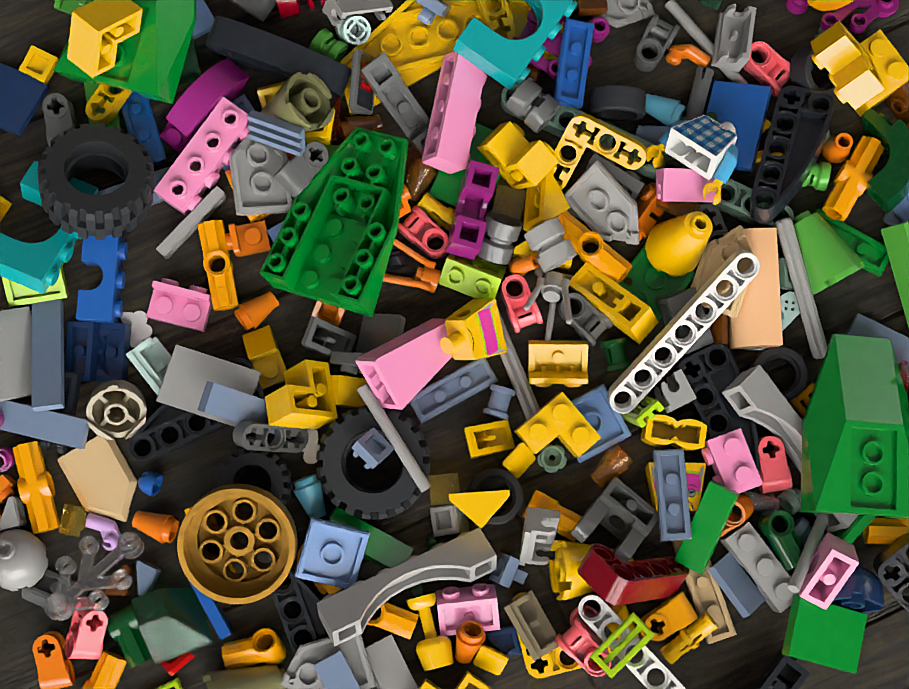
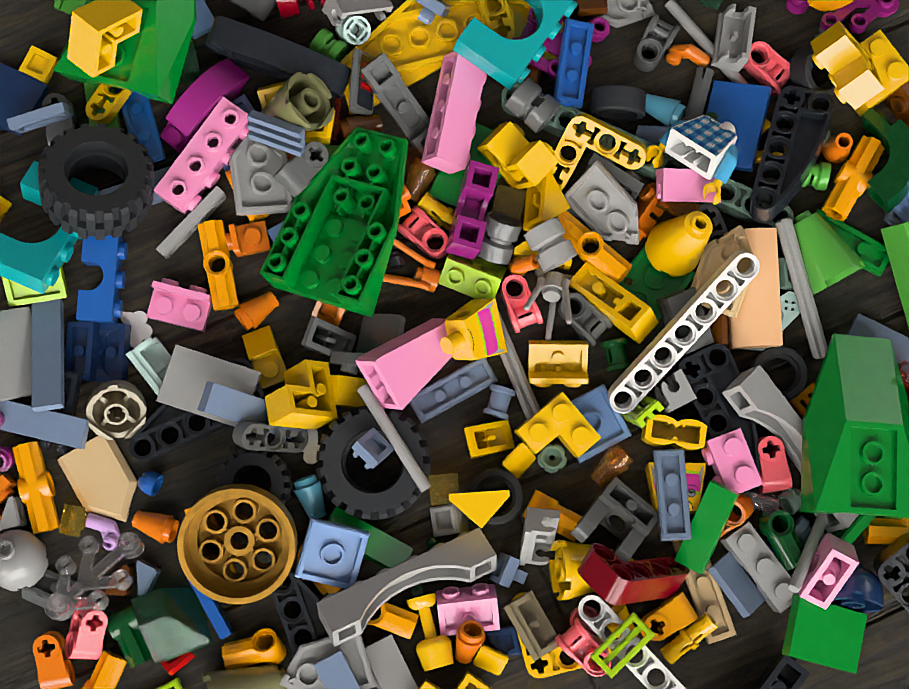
none -> sand blue tile [7,102,74,133]

